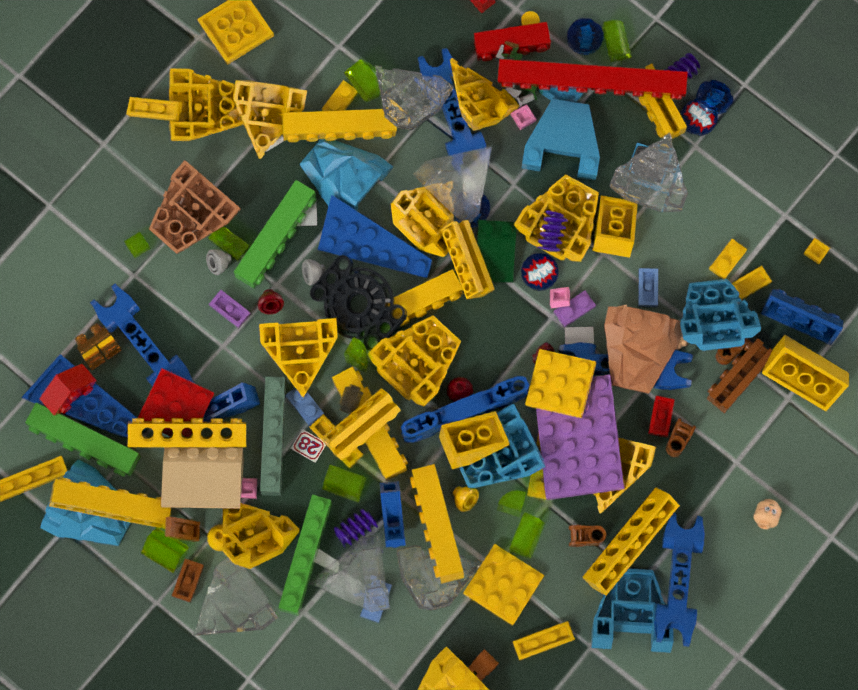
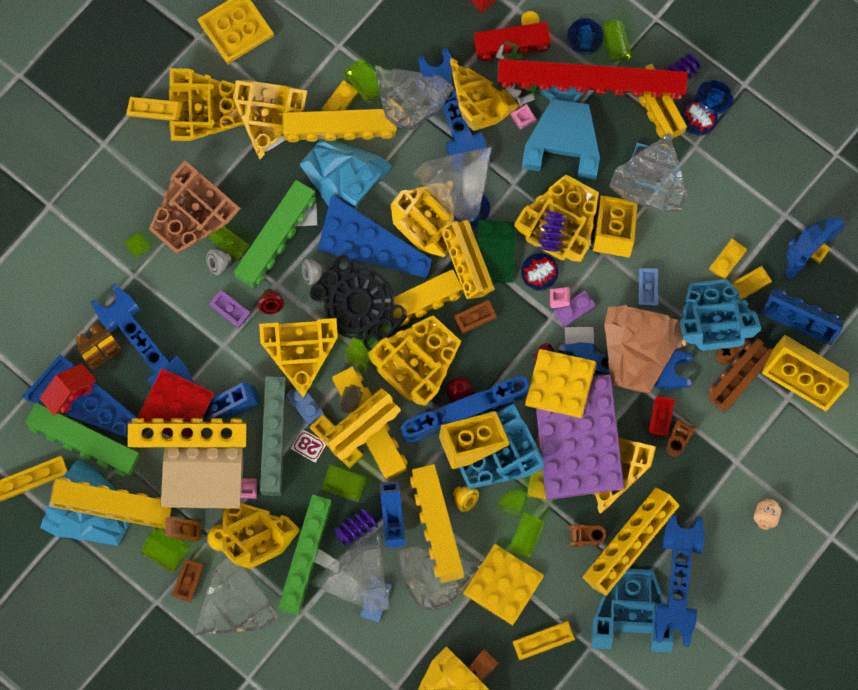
none -> dark orange plate [454,300,497,334]
none -> blue wedge [786,218,846,281]

